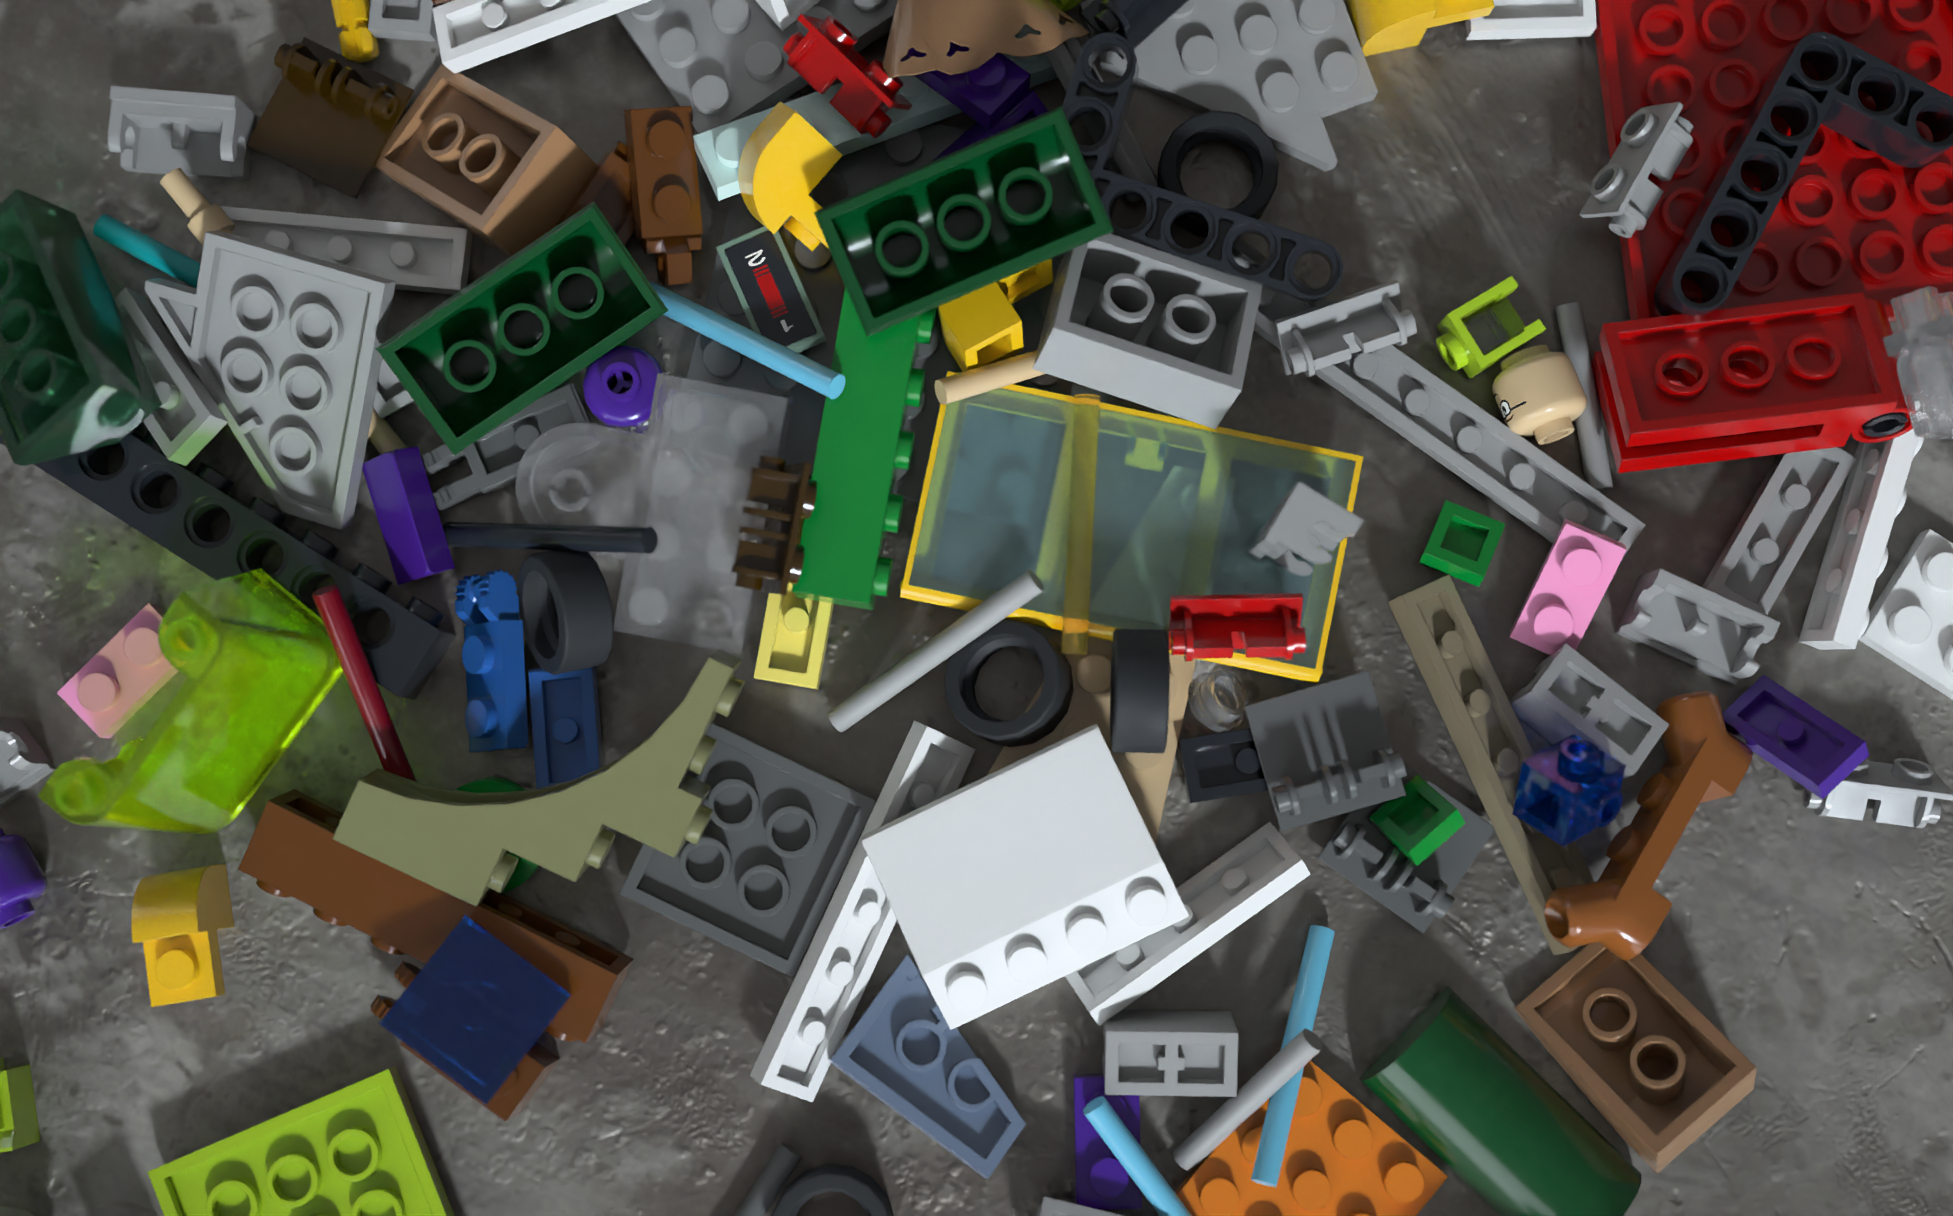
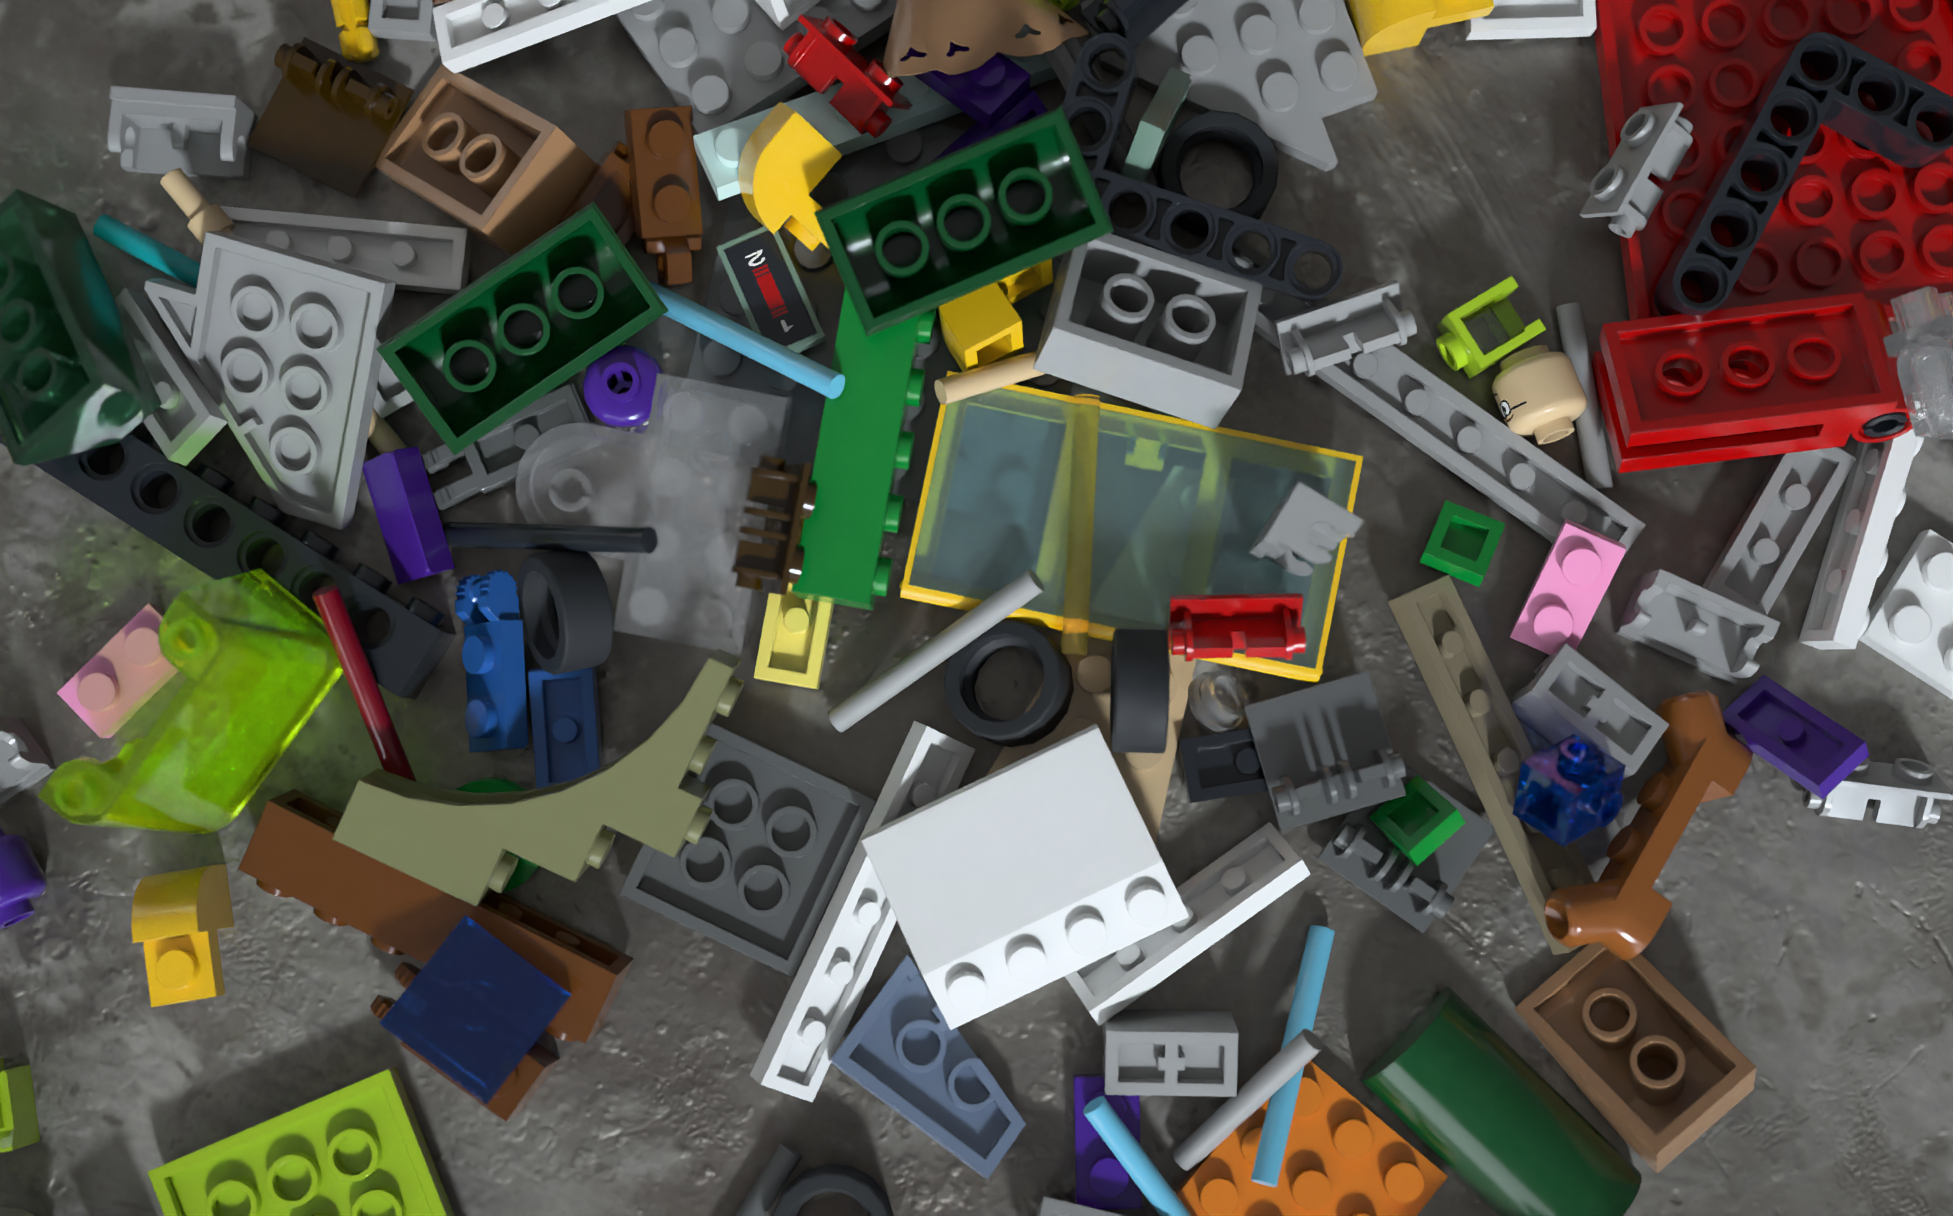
none -> sand green tile [1120,67,1192,182]

